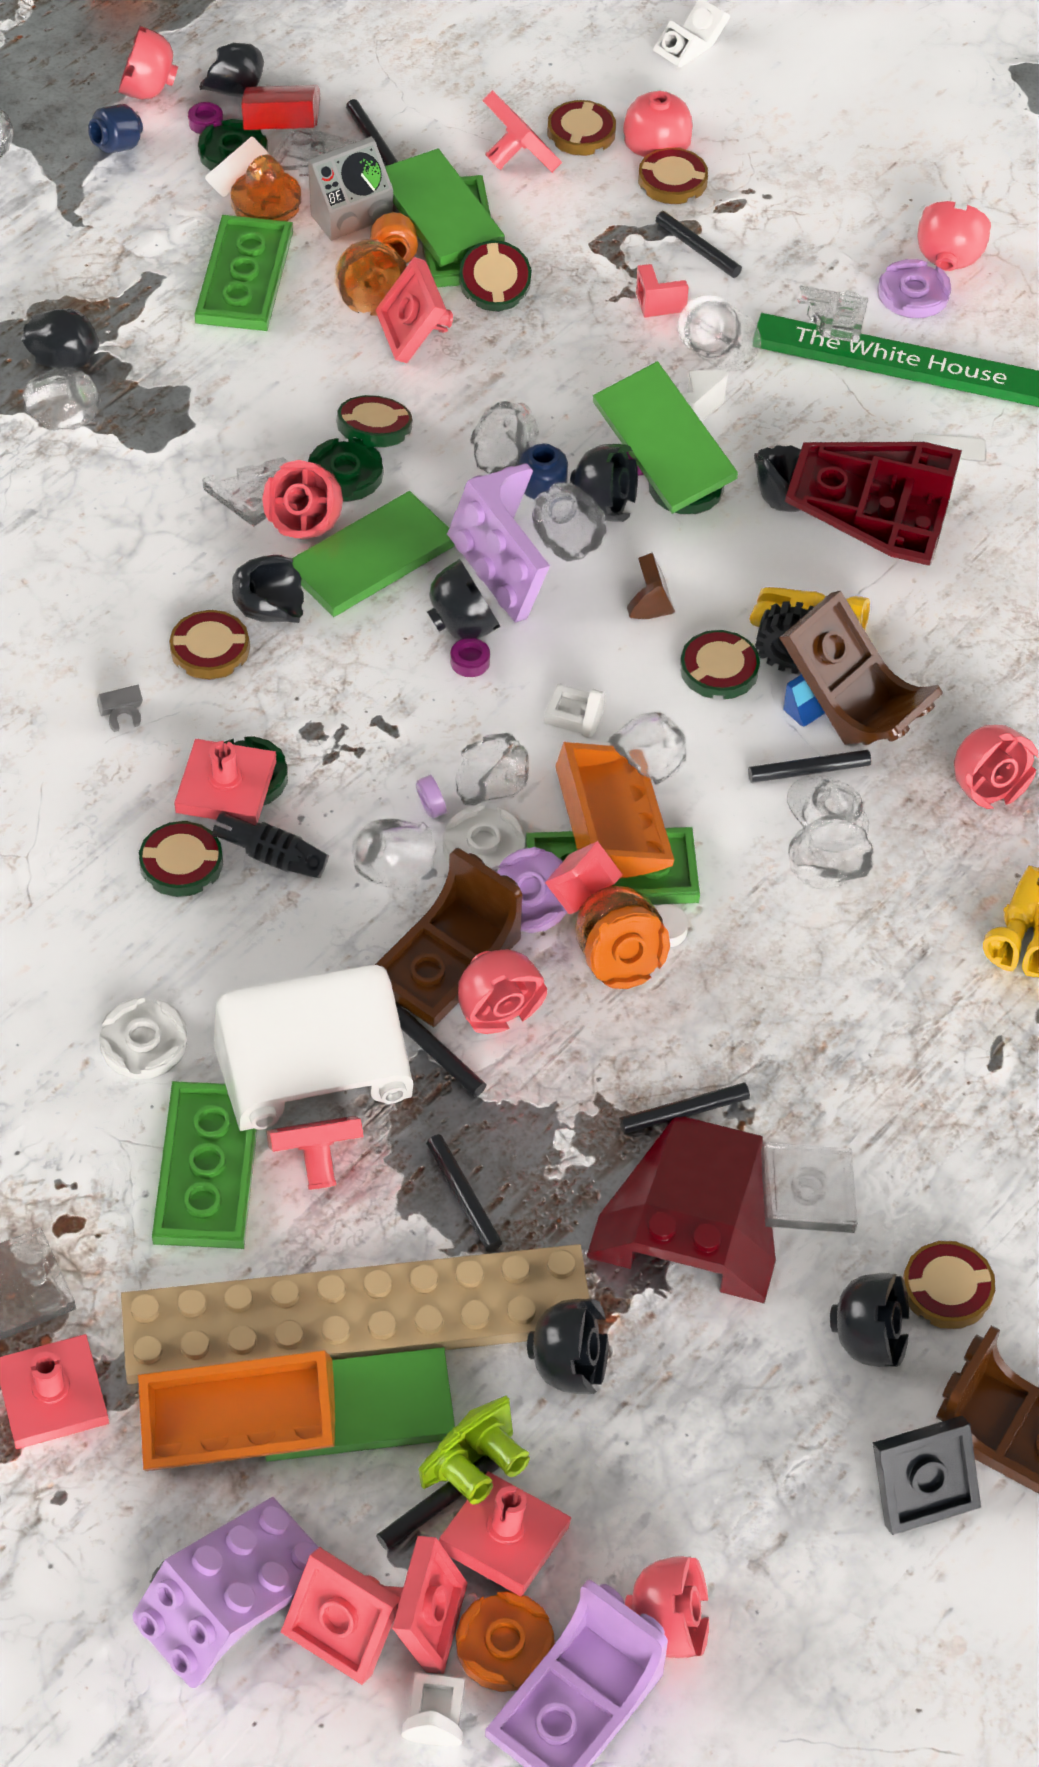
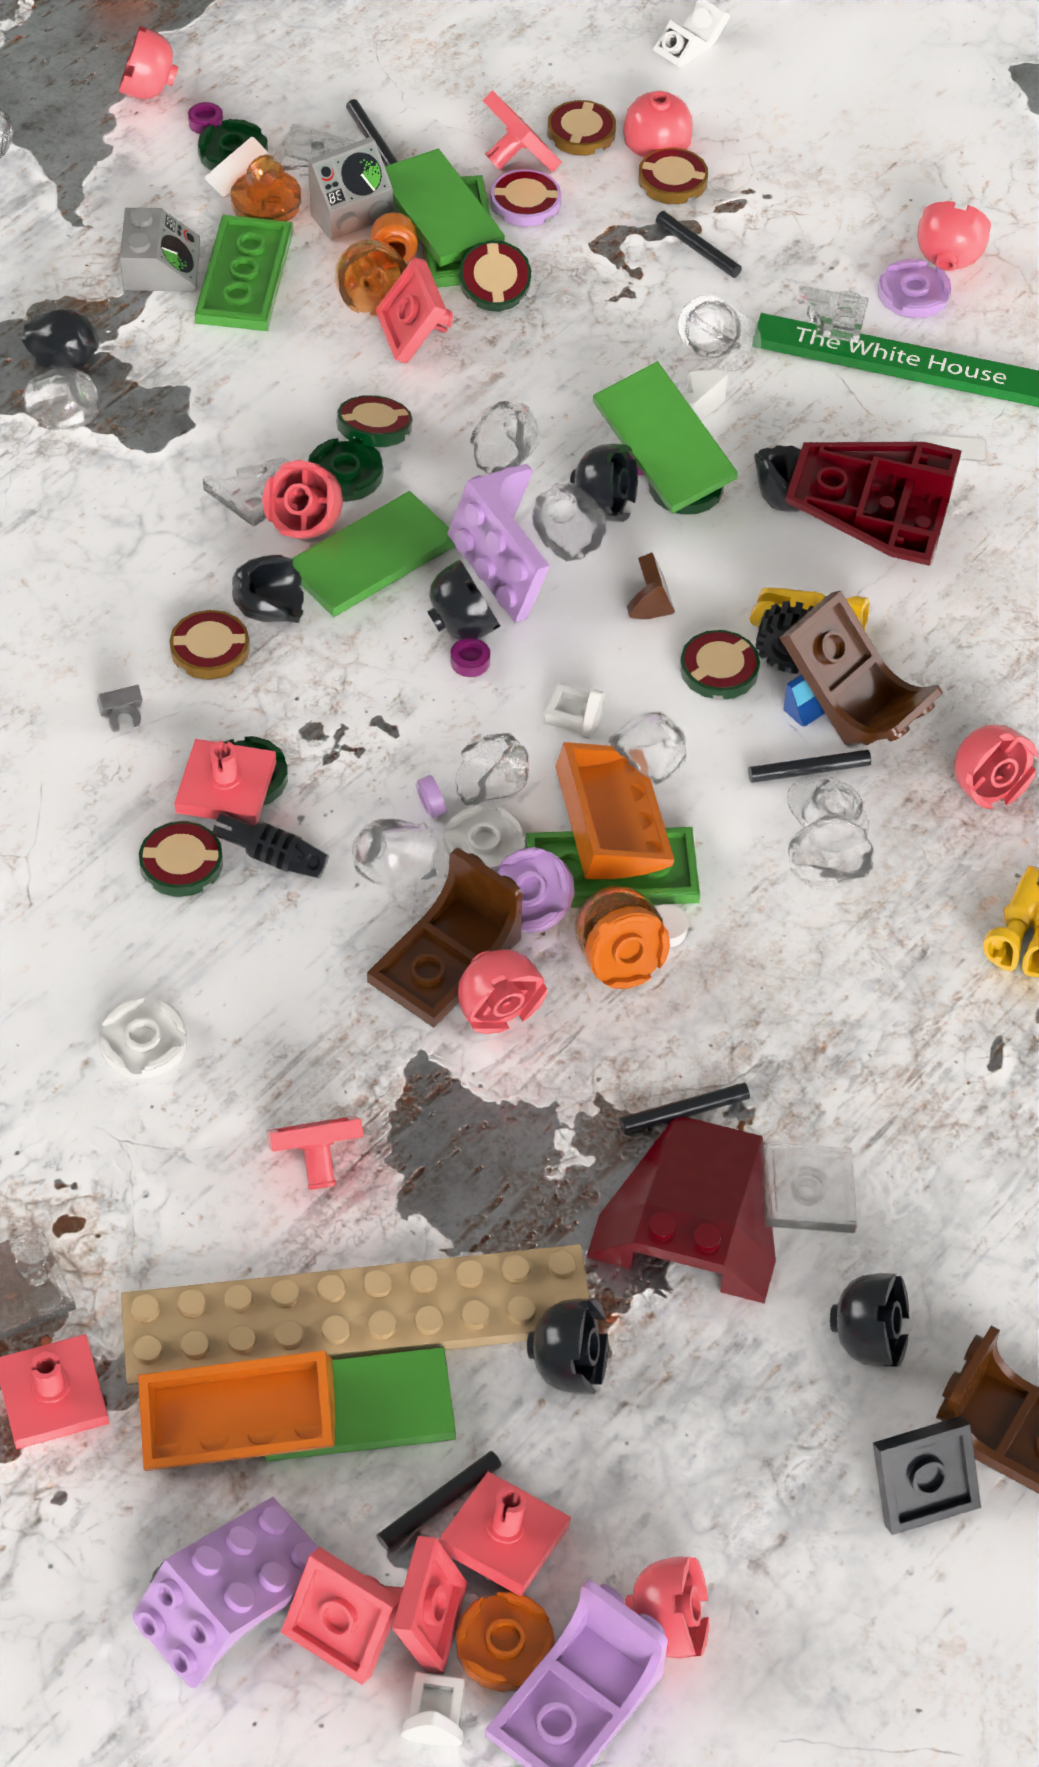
dark blue head [88,104,143,153] -> none
bright green tile [152,1081,257,1249] -> none
black hair [199,43,264,97] -> none
white windscreen [214,965,413,1131] -> none
red slope [241,85,320,130] -> none
black bar [395,1002,487,1097] -> none
lime connector [418,1396,530,1505] -> none
black bar [426,1134,502,1252] -> none
dark blue head [518,443,568,501] -> none
coral panel [545,841,623,914] -> none
coral panel [636,264,689,318] -> none
tile [903,1241,996,1329] -> none
none -> light grey slope [120,207,200,291]
none -> tile [490,169,561,227]

